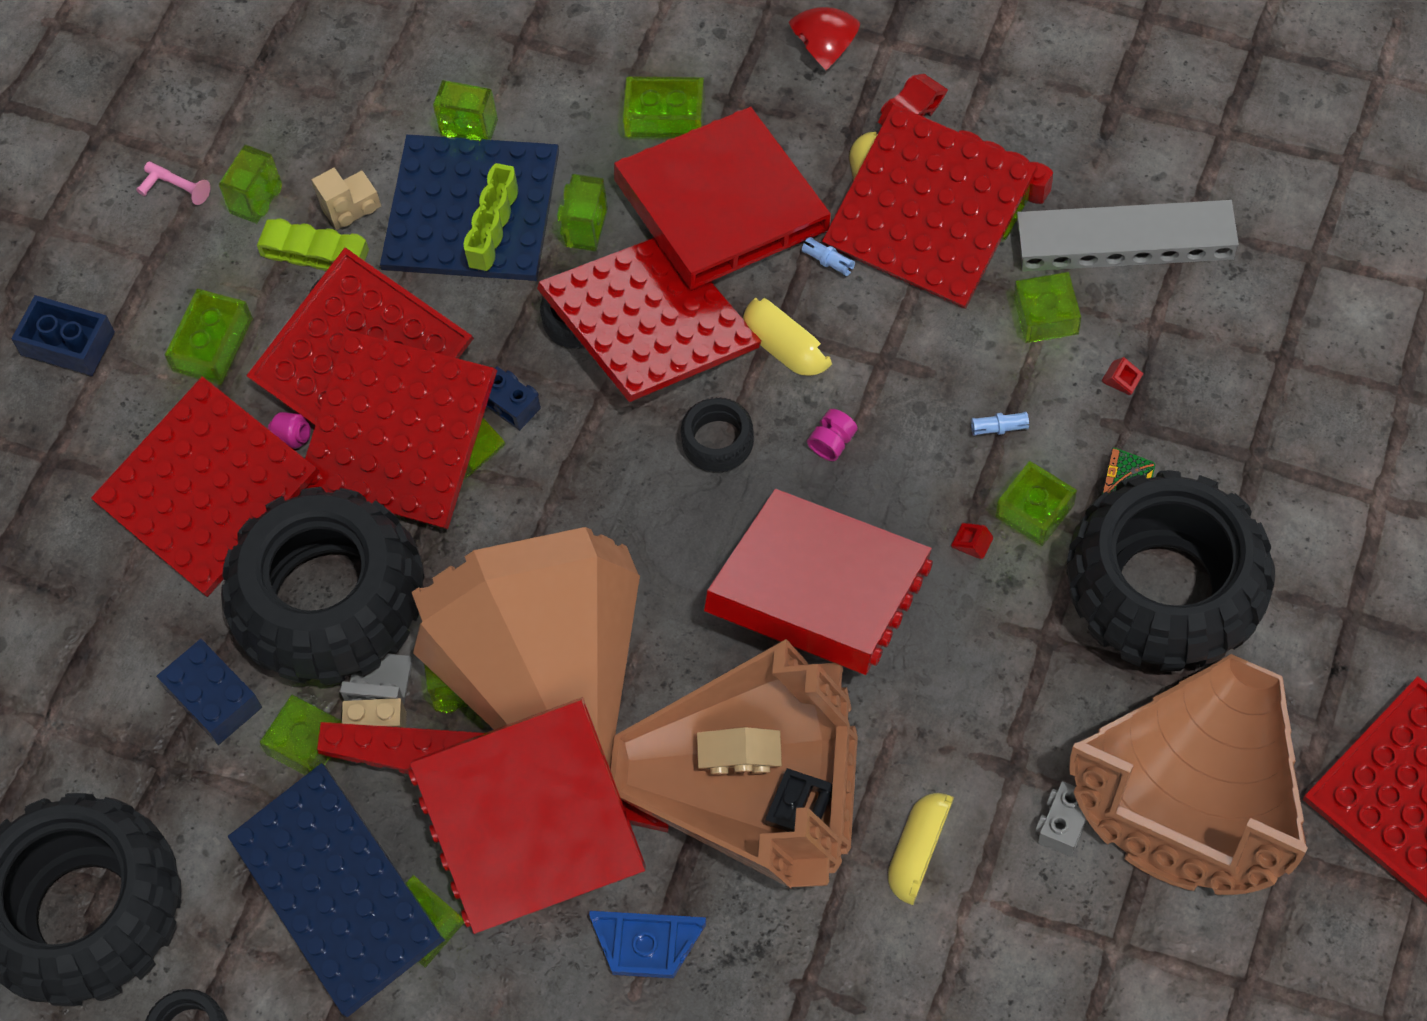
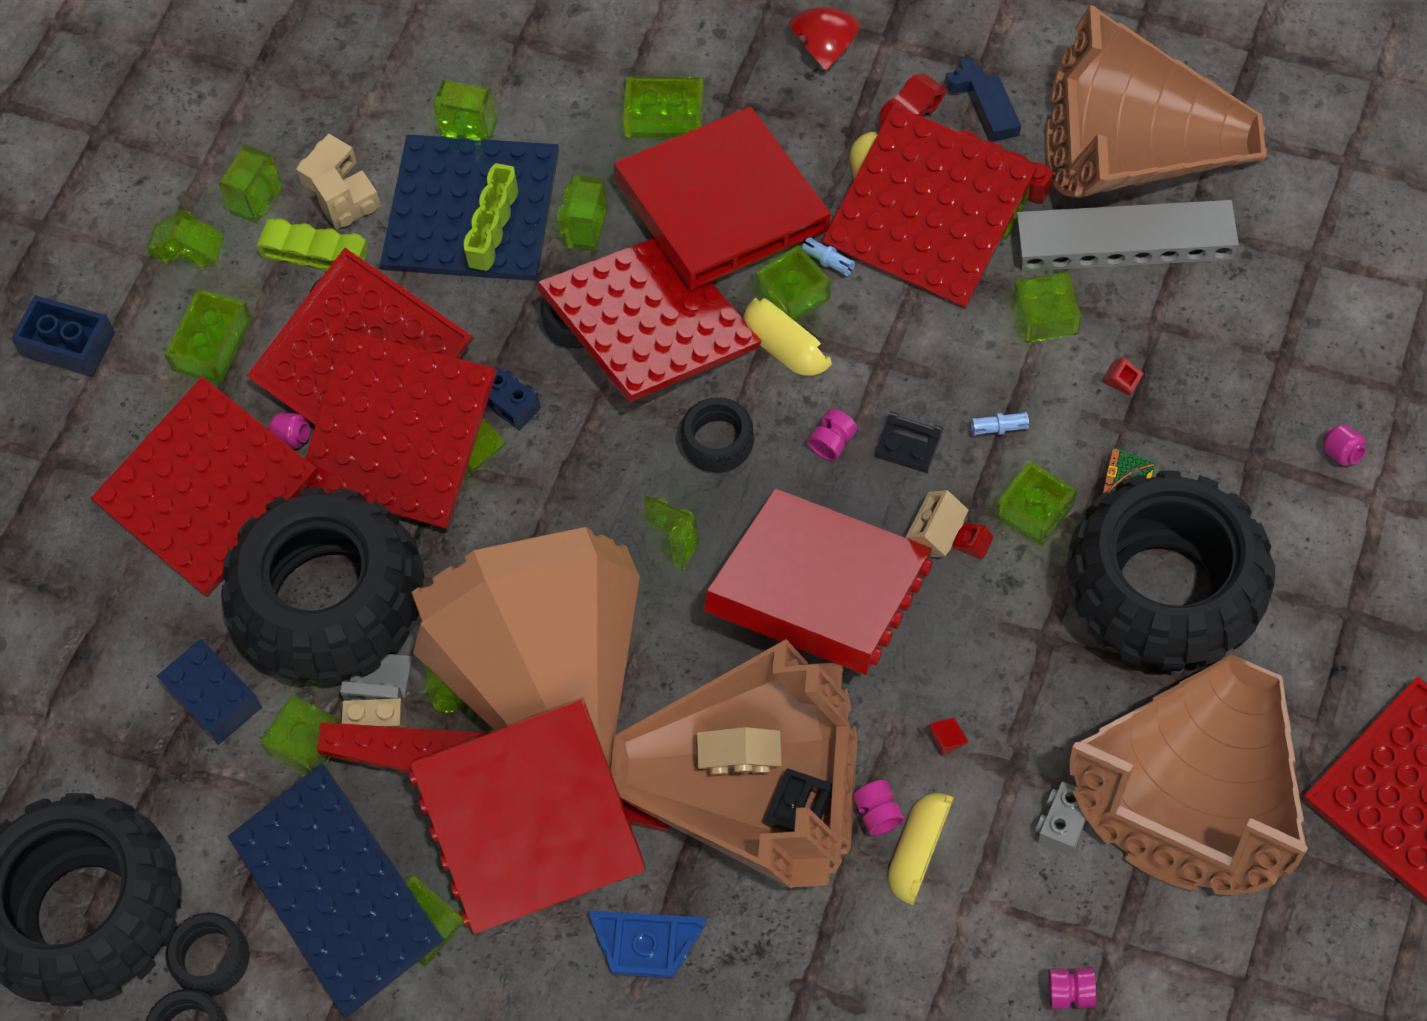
bright pink piece [136,162,210,205] -> none
none -> clear neon green brick [145,209,224,269]
none -> black tyre [165,912,250,996]
none -> tan brick [296,134,357,193]
none -> clear neon green bracket [643,496,700,569]
none -> clear neon green brick [755,245,831,321]
none -> dark pink wheel [853,780,905,836]
none -> black plate [875,411,944,474]
none -> tan brick [906,490,969,557]
none -> red slope [928,718,968,756]
none -> dark blue piece [944,58,1022,142]
none -> nougat cone [1045,5,1267,198]
none -> dark pink wheel [1048,968,1096,1010]
none -> dark pink head [1323,424,1367,466]

